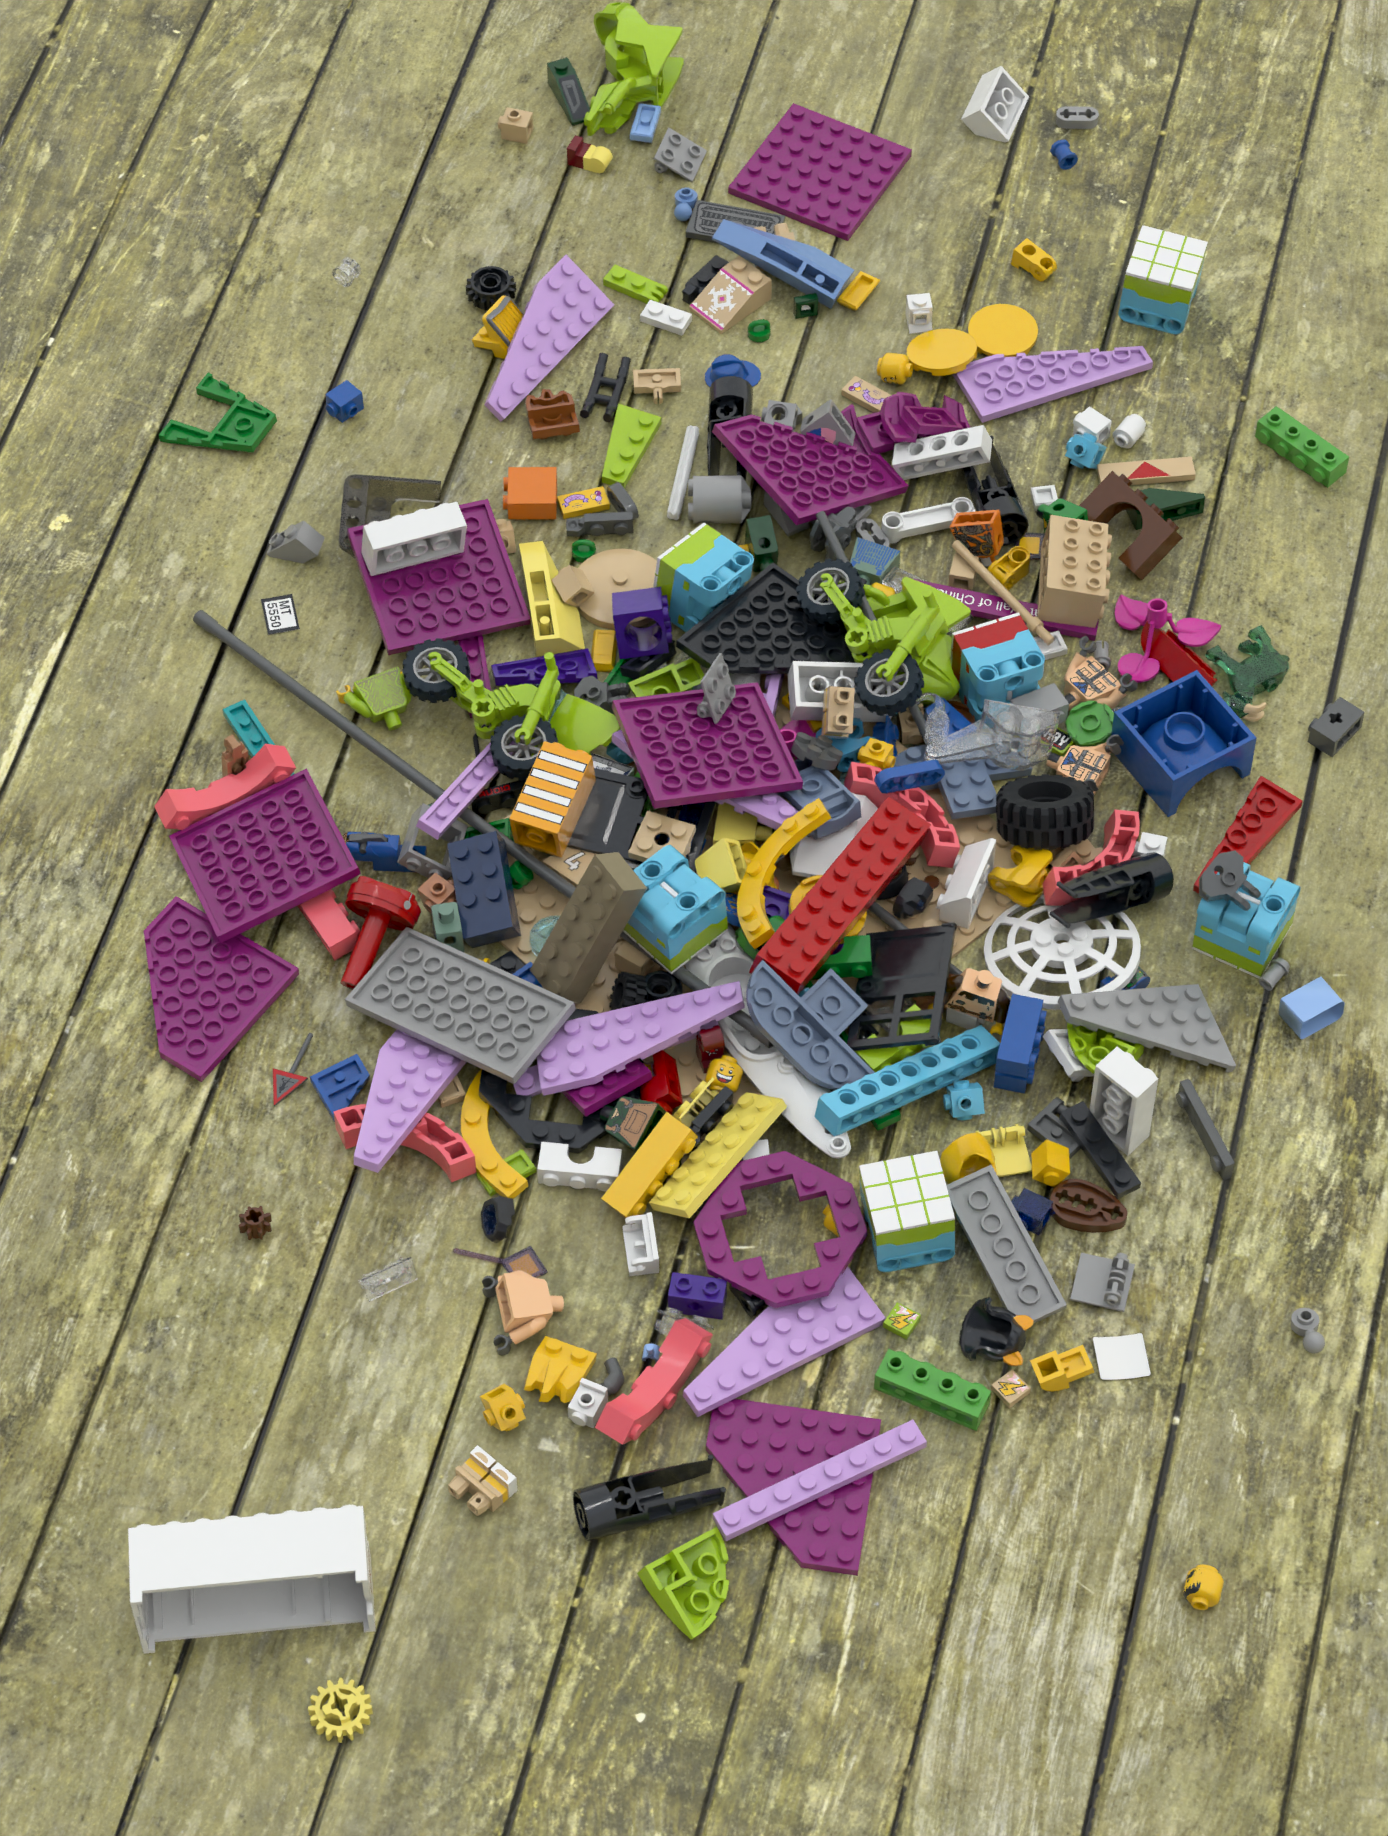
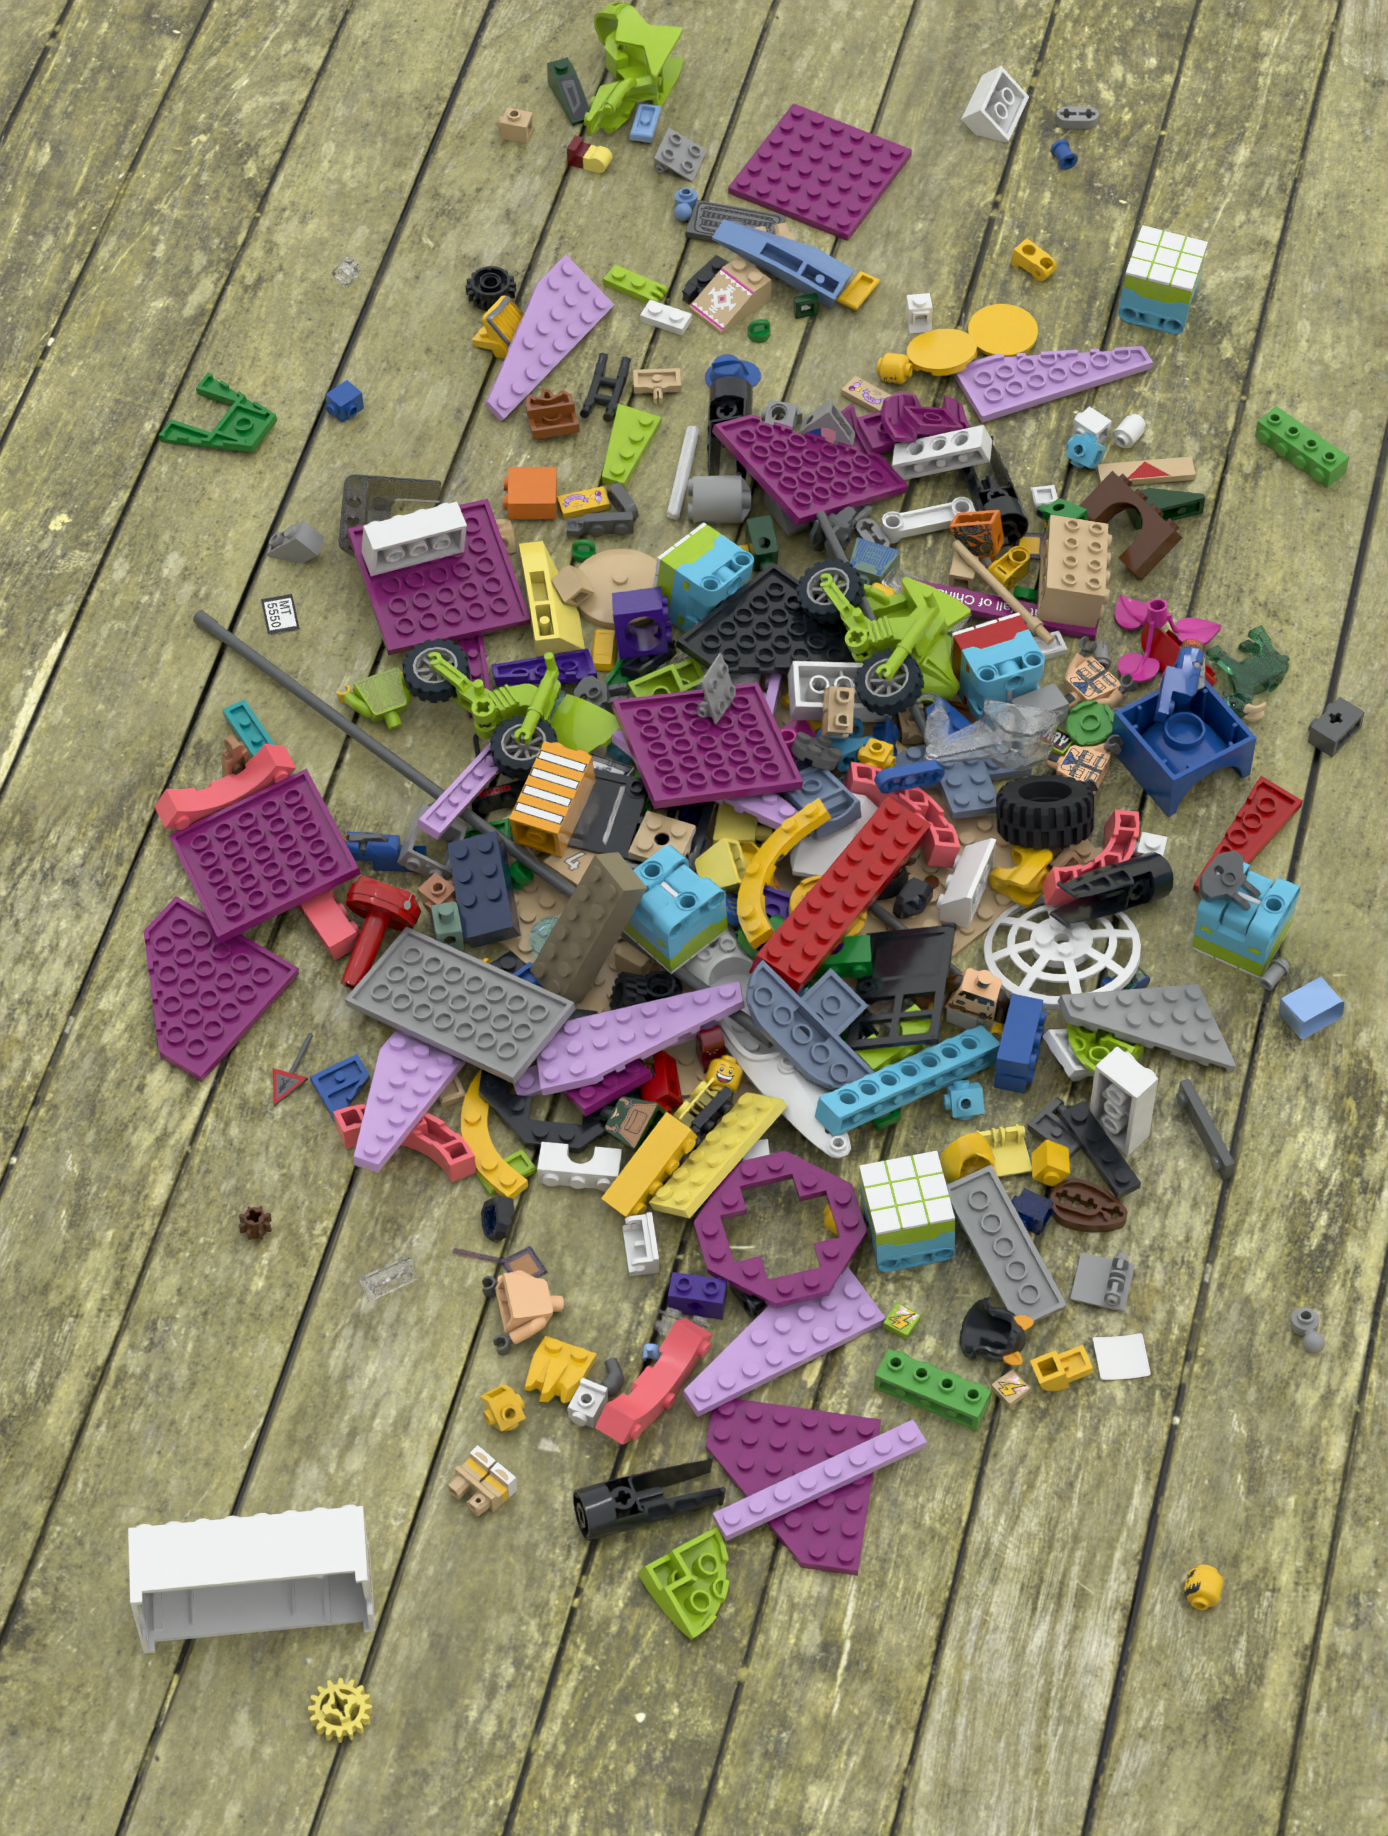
none -> green tile [1013,585,1038,604]
none -> plate [1154,639,1205,723]

